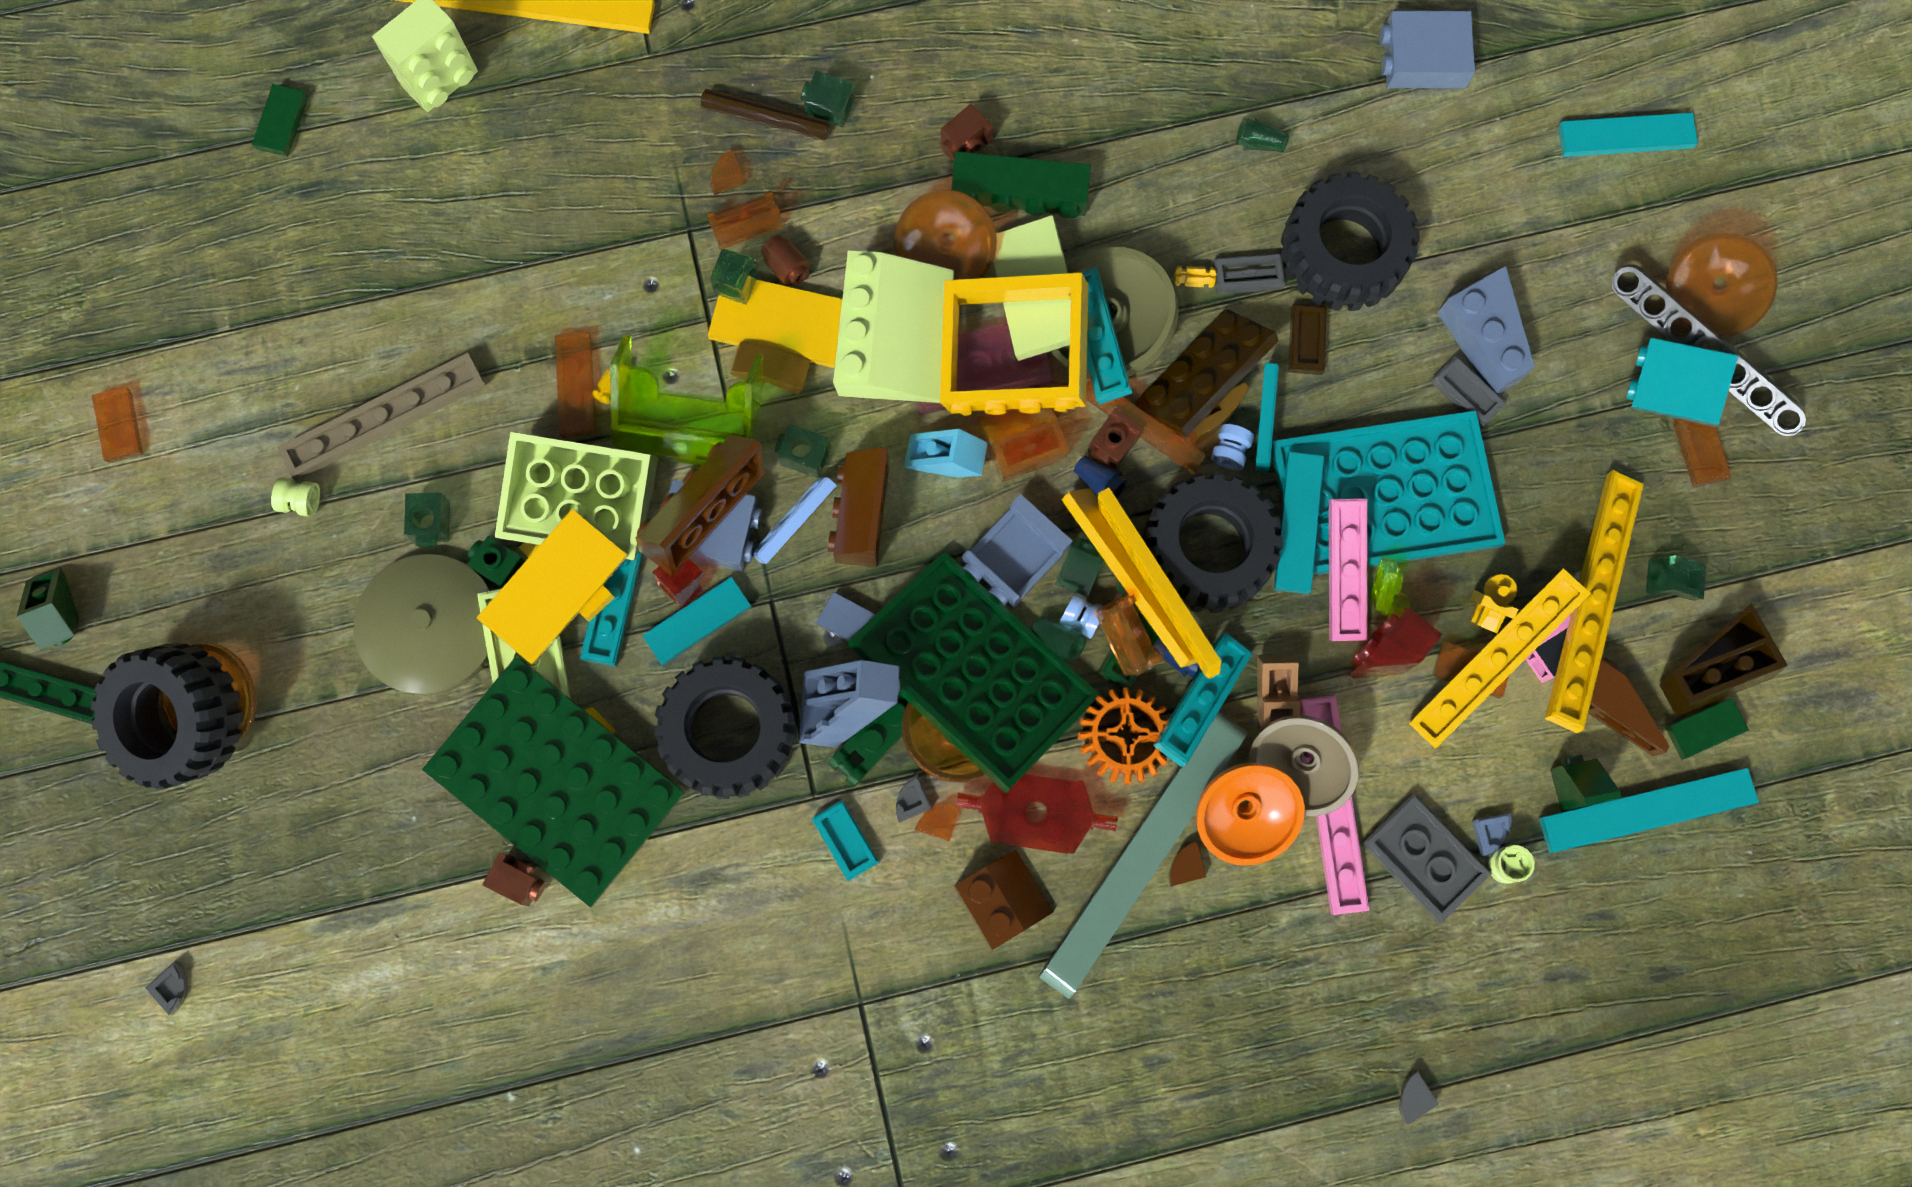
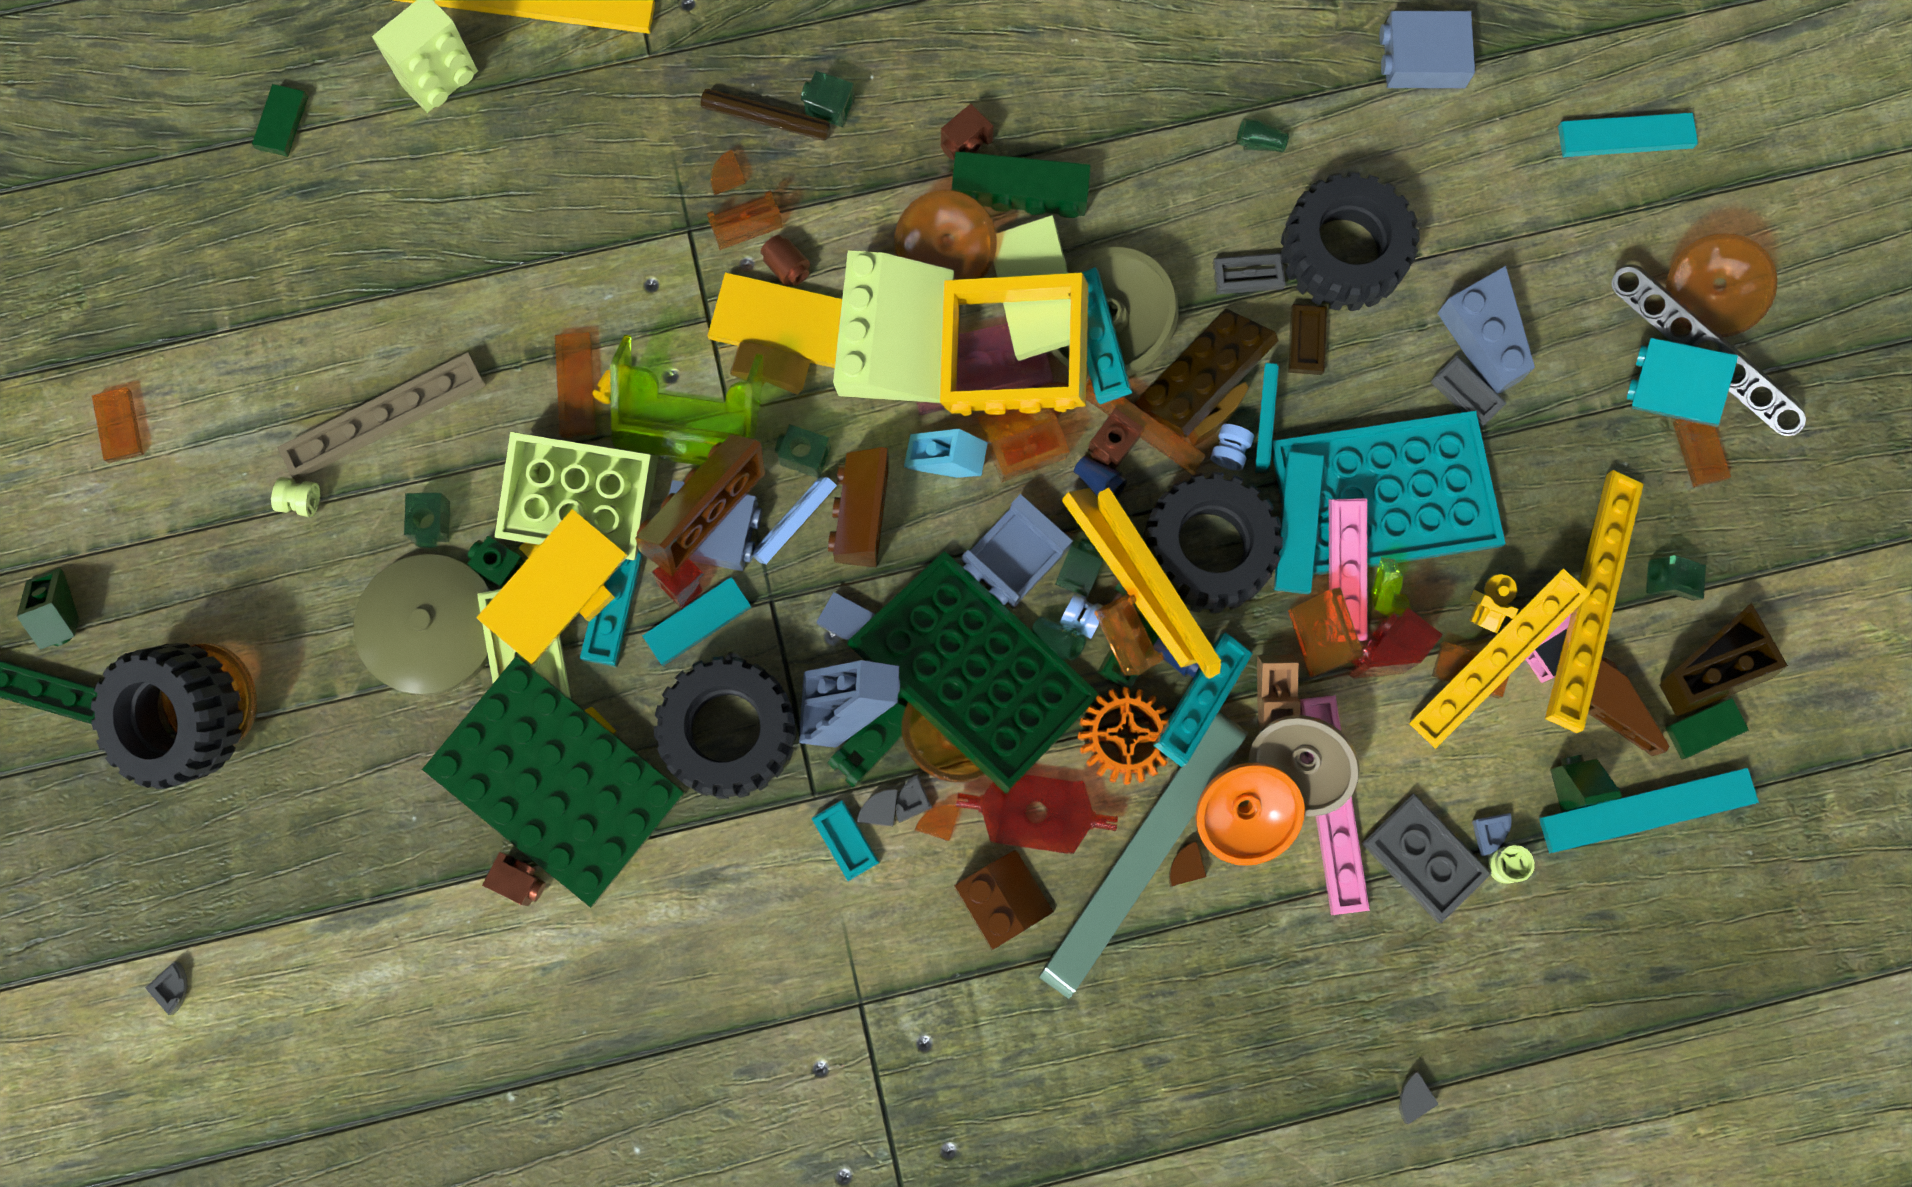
clear green brick [710,248,759,305] -> none
yellow piece [1174,266,1216,288] -> none
none -> dark grey tile [857,790,898,827]
none -> clear orange tile [1288,587,1364,677]

